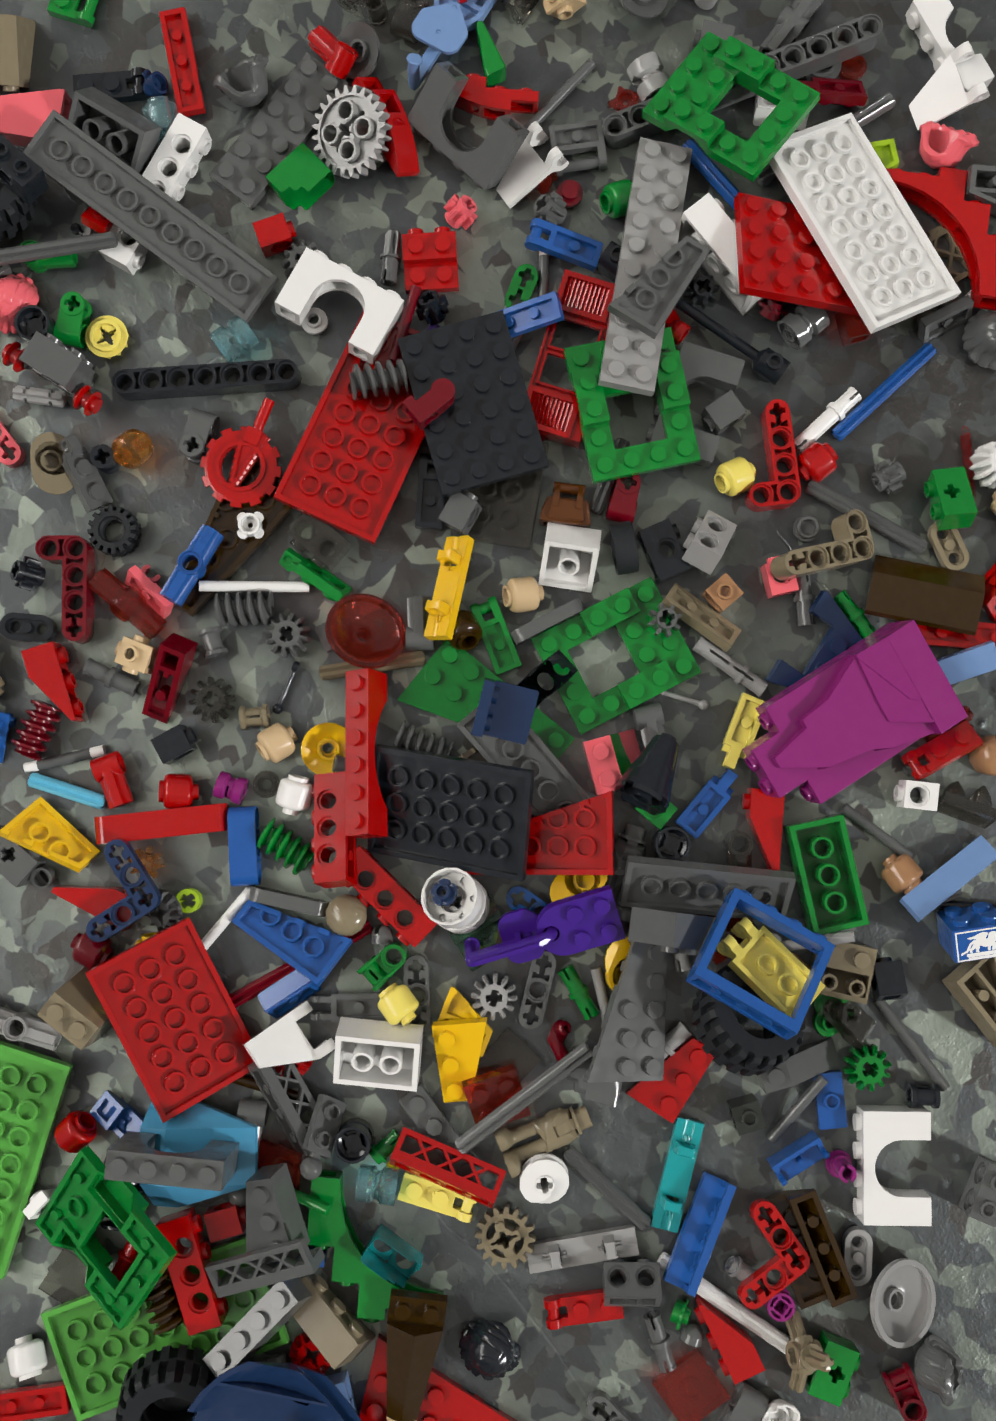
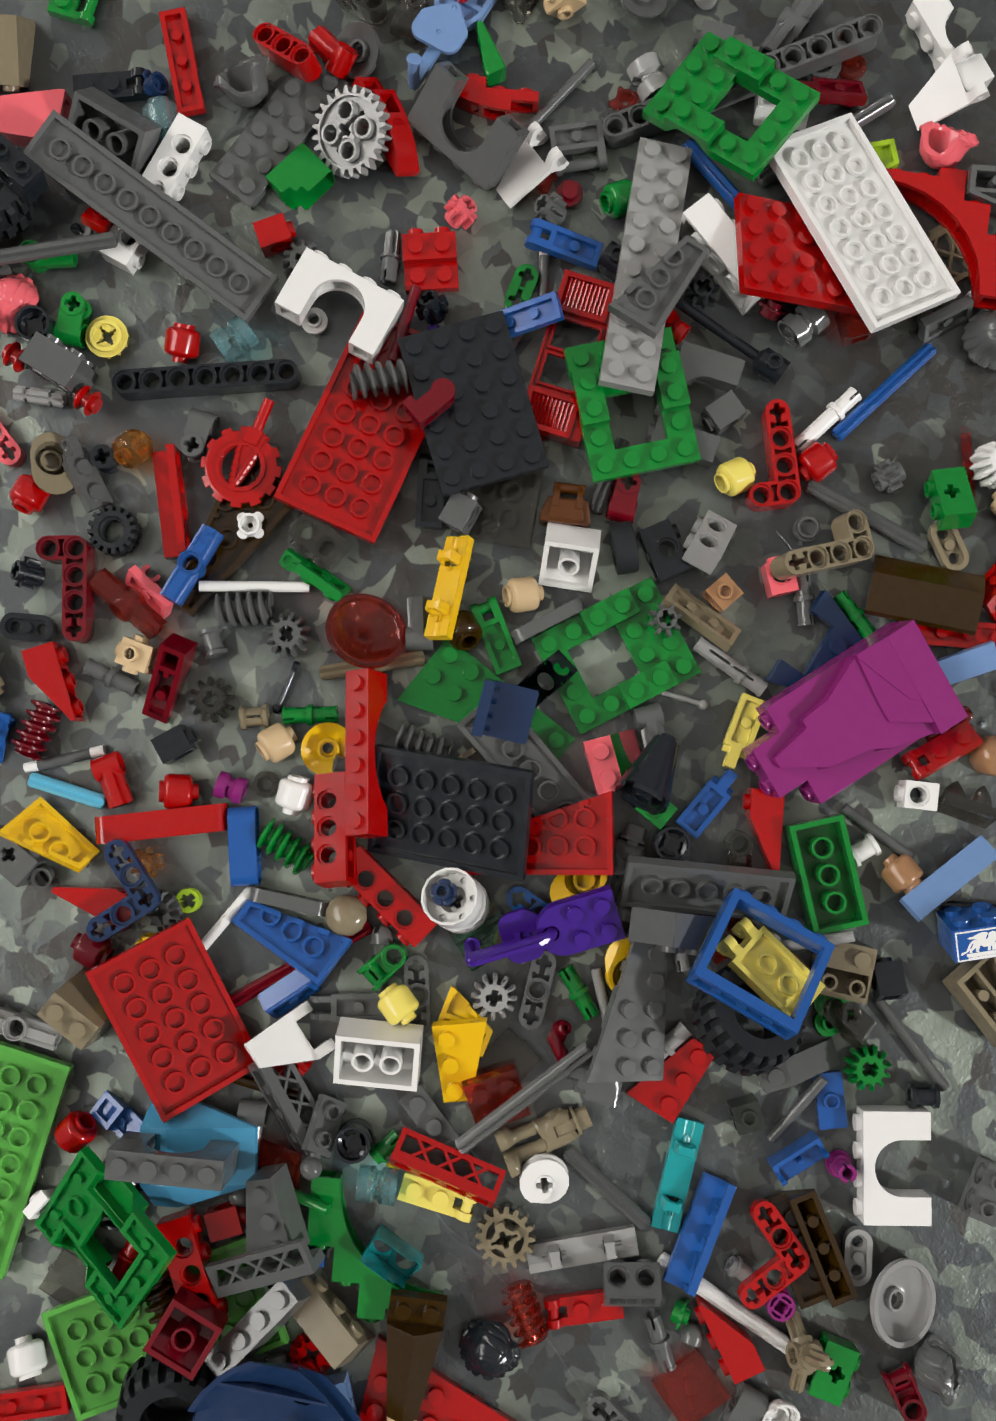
none -> red head [9,473,50,515]
none -> dark red slope [143,1286,230,1381]
none -> red fence [152,444,192,560]
none -> red head [164,322,201,364]
none -> red beam [252,22,322,82]
none -> green pin [282,704,339,726]
none -> clear red piece [501,1279,549,1349]
none -> white bush [851,833,882,867]

